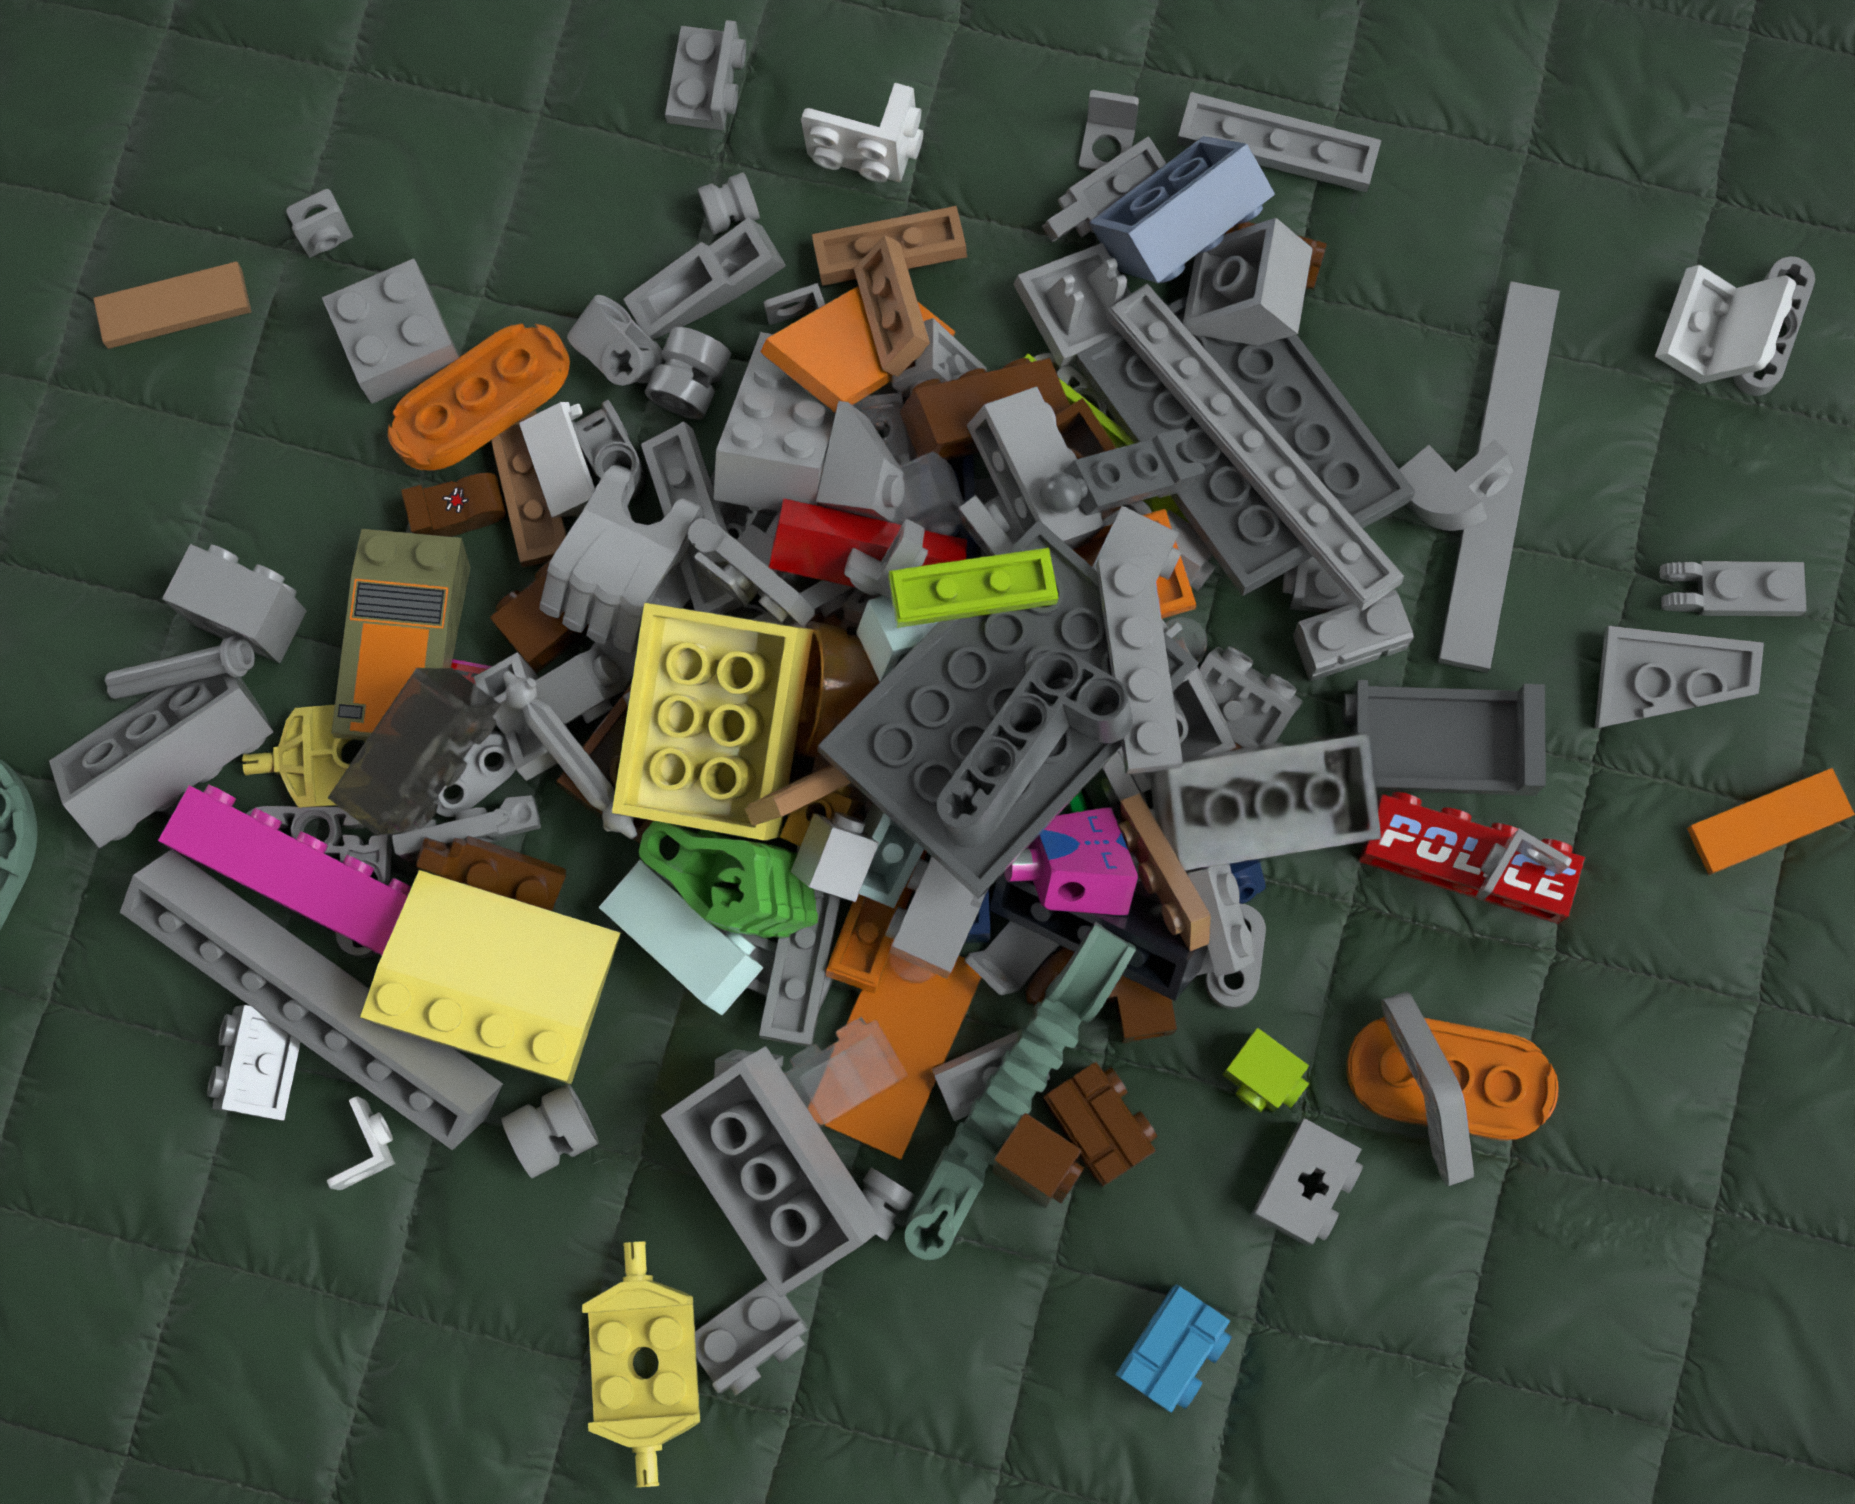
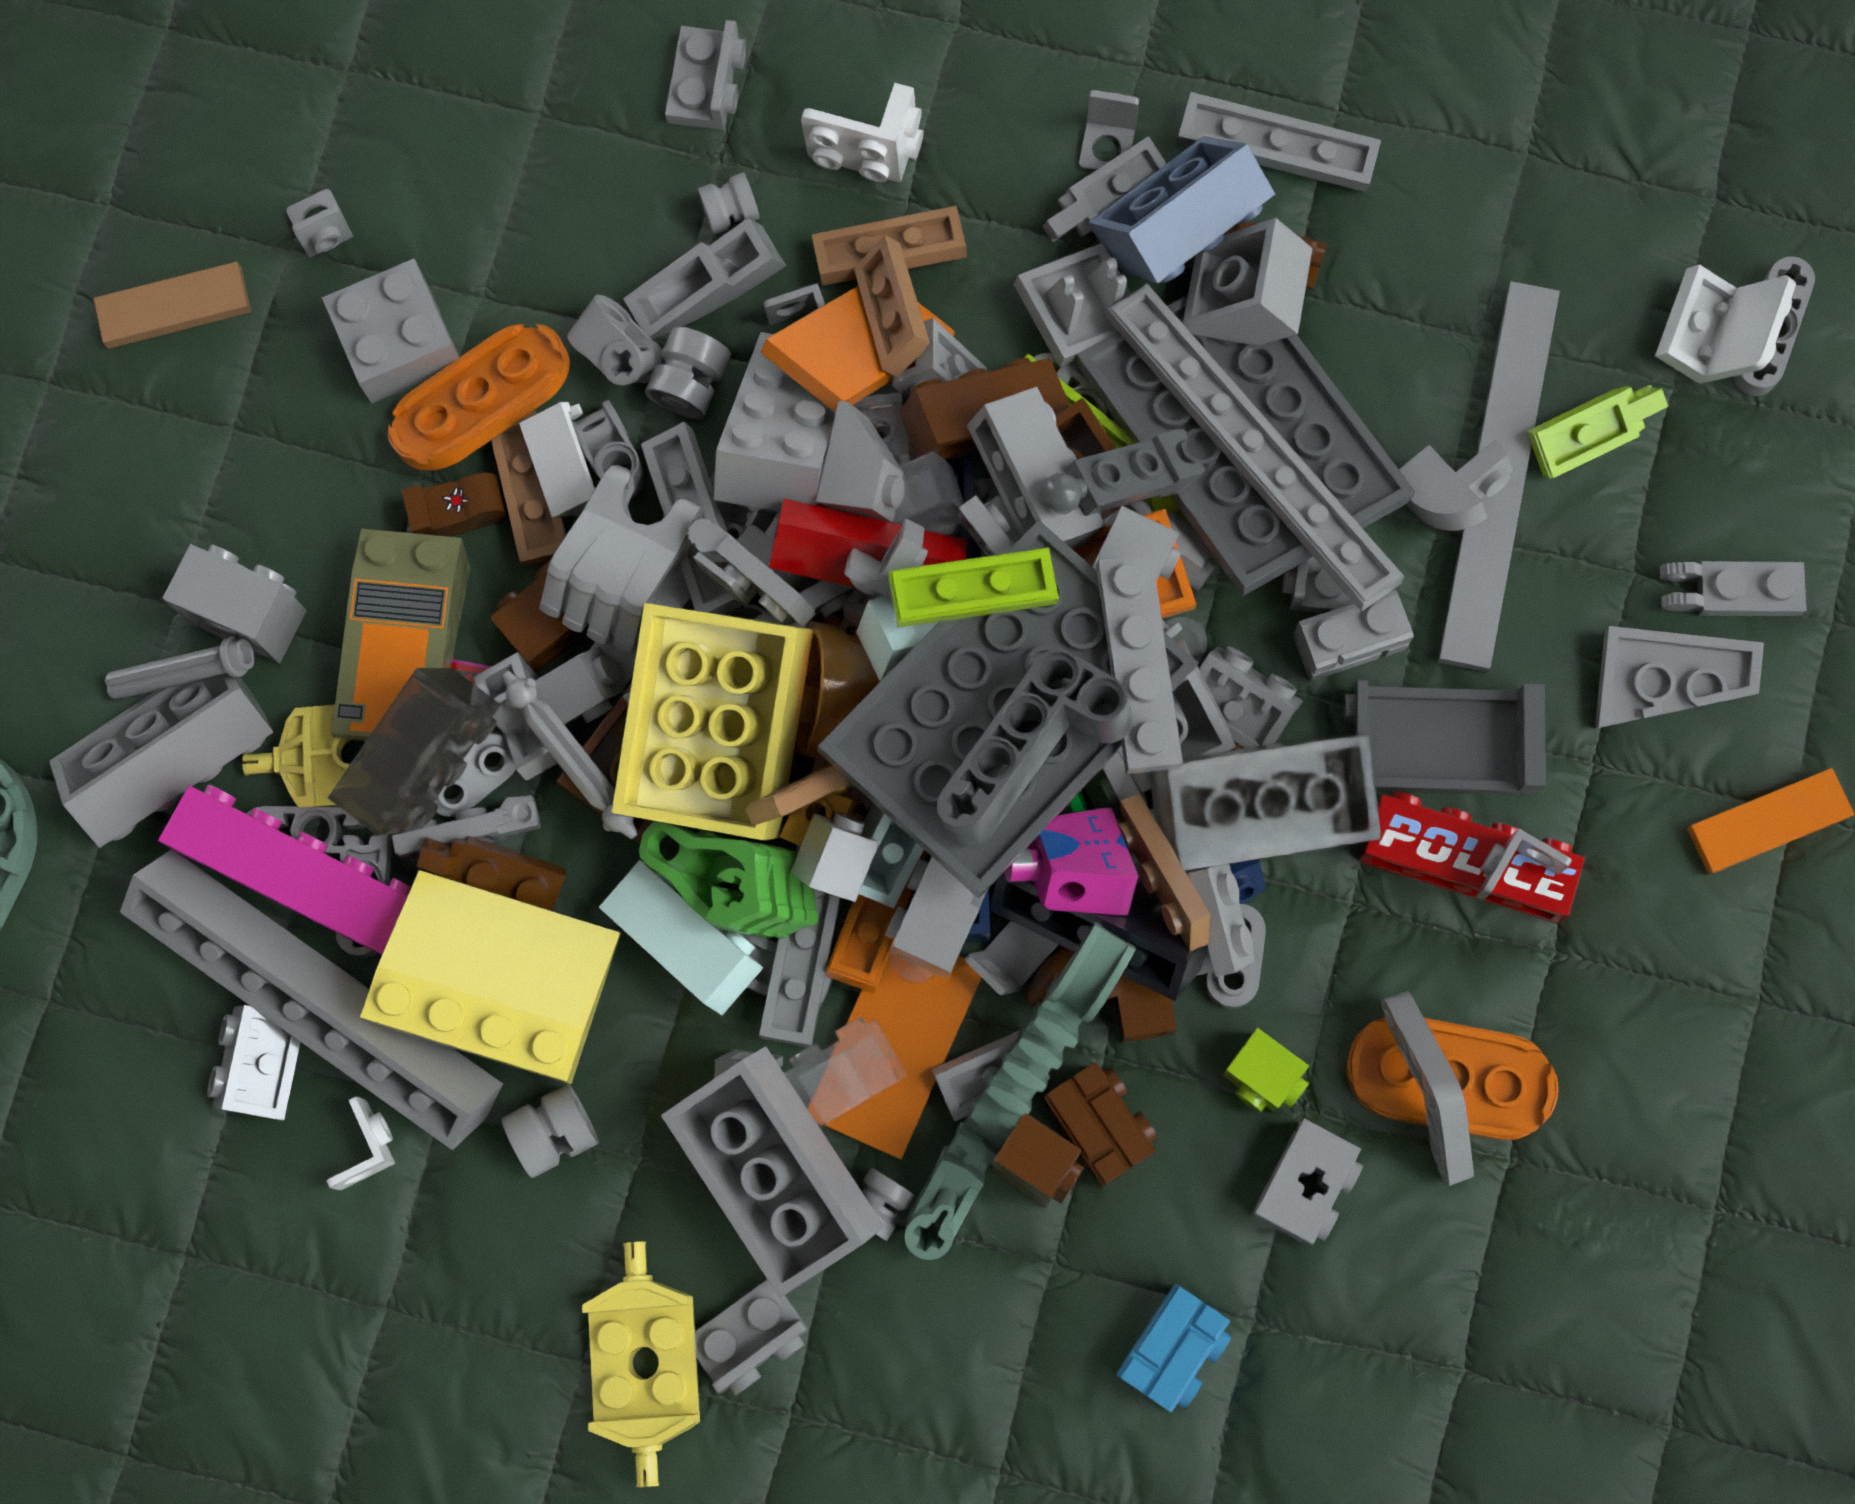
none -> lime hinge [1527,385,1668,479]

